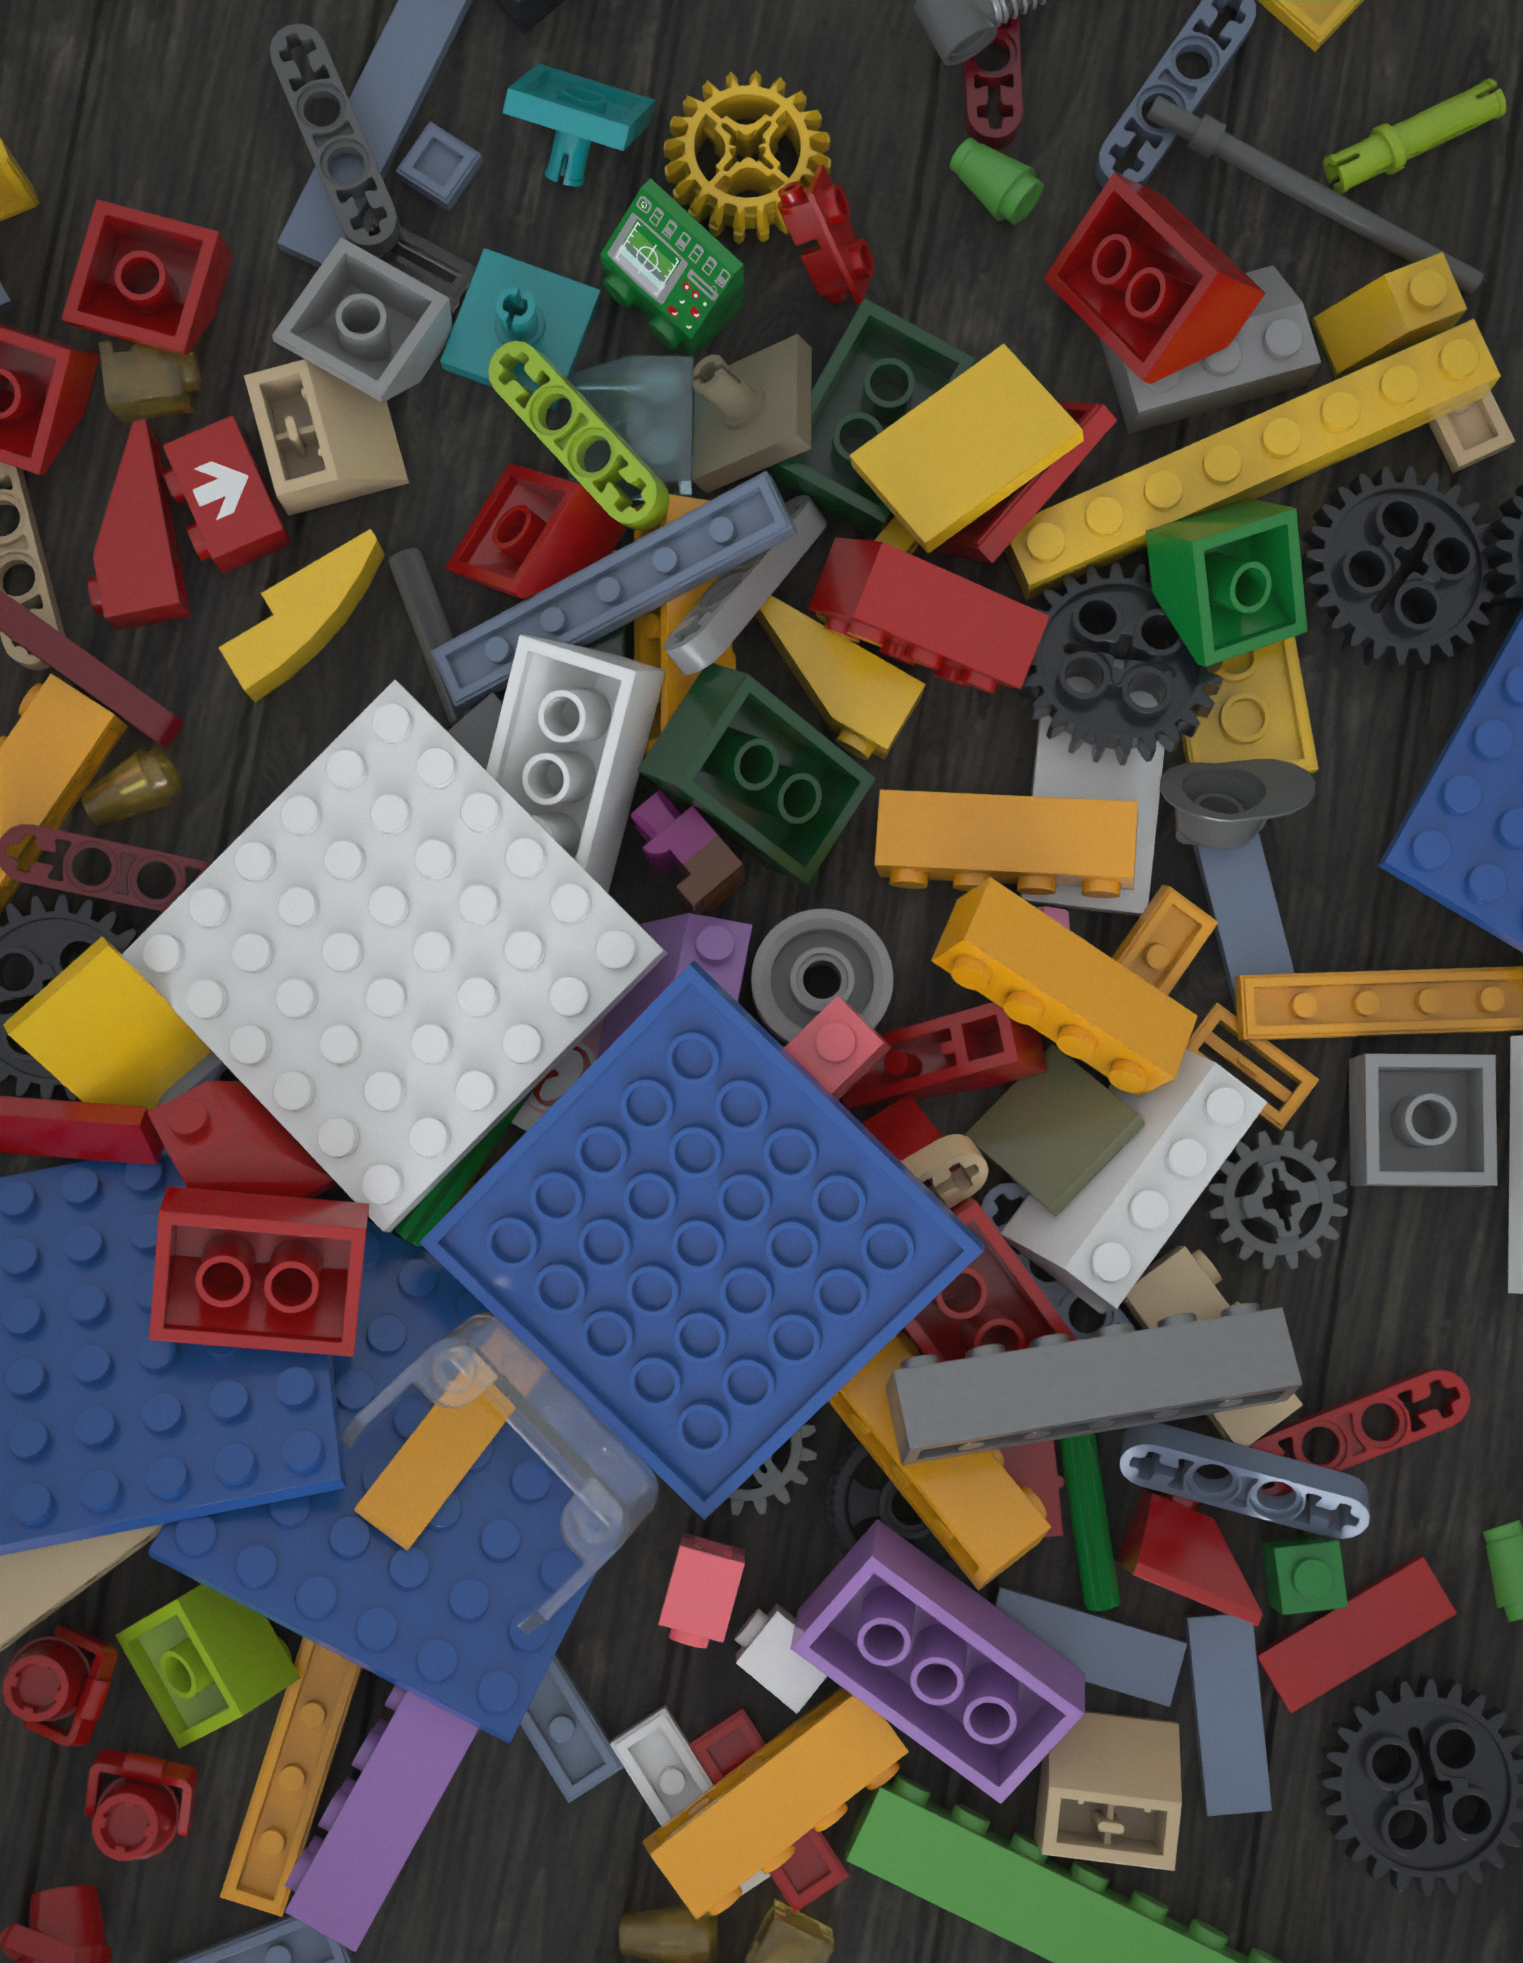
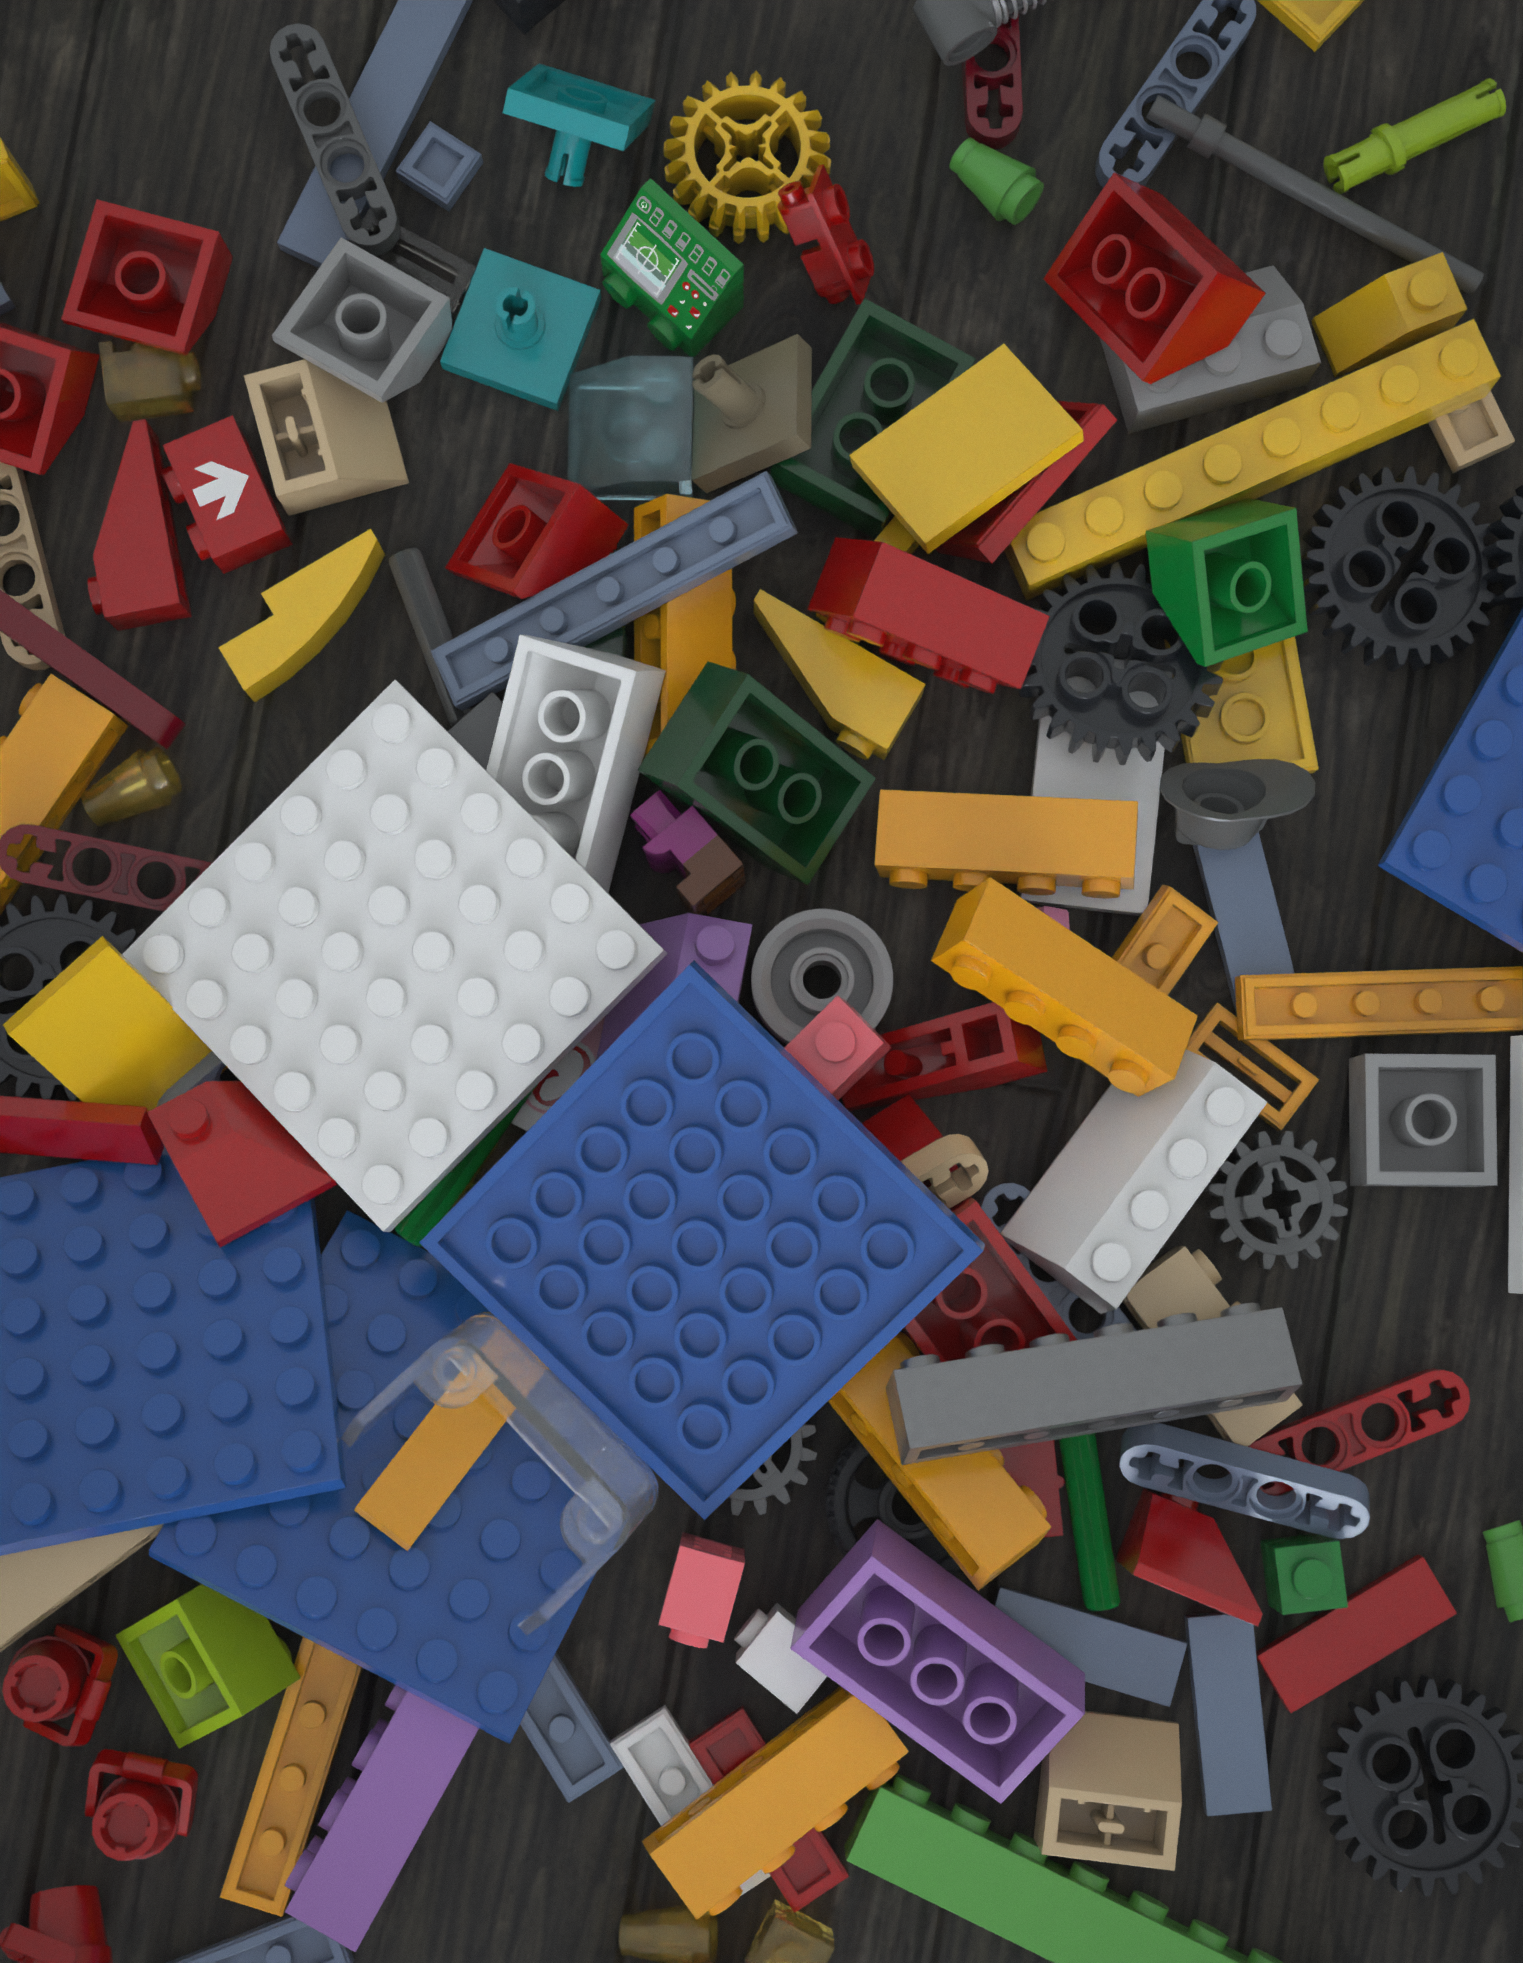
red slope [149,1186,369,1357] -> none
lime beam [488,341,670,531] -> none
light grey beam [663,494,827,675] -> none
olive tile [965,1044,1145,1217] -> none

